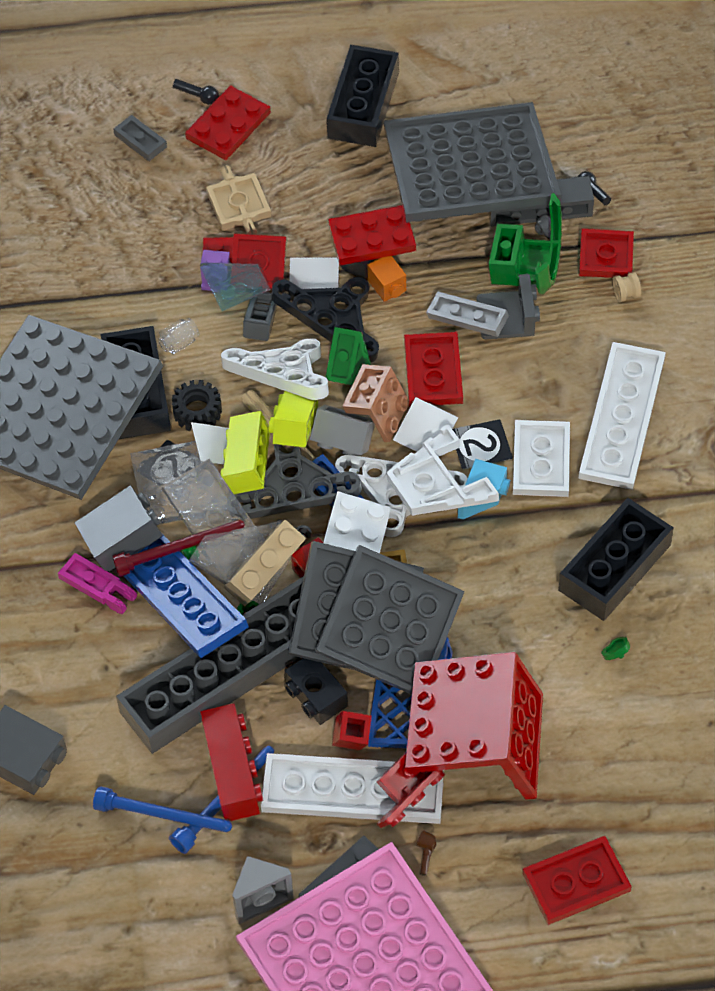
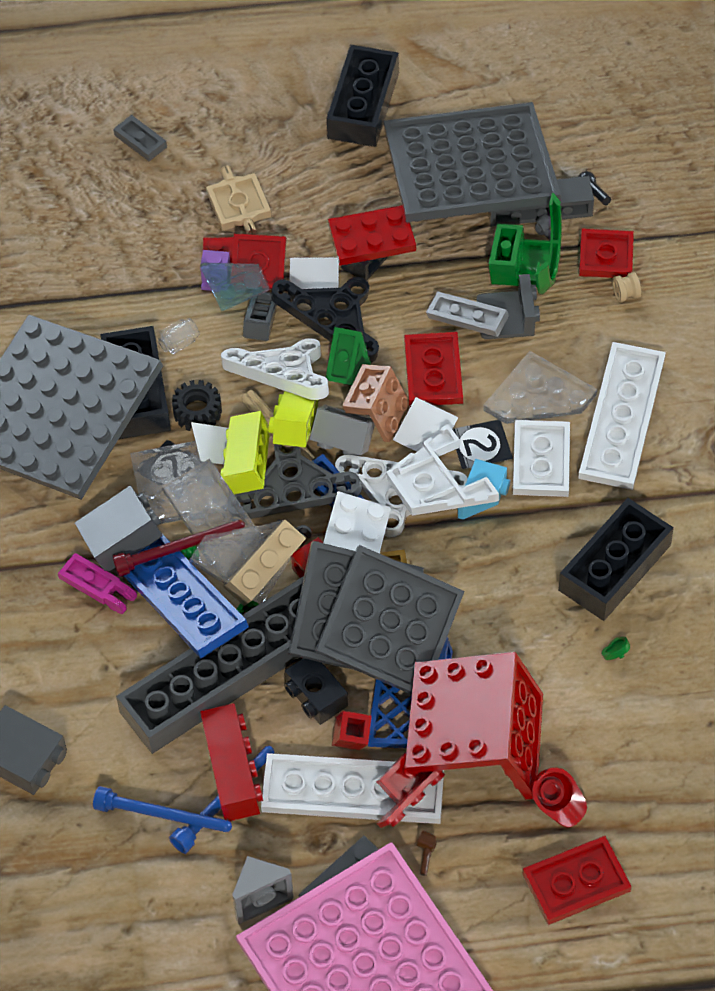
black bar [172,79,219,104] -> none
red plate [185,85,271,161] -> none
orange brick [367,256,407,302] -> none
none -> clear plate [484,351,597,424]
none -> red piece [531,768,587,828]

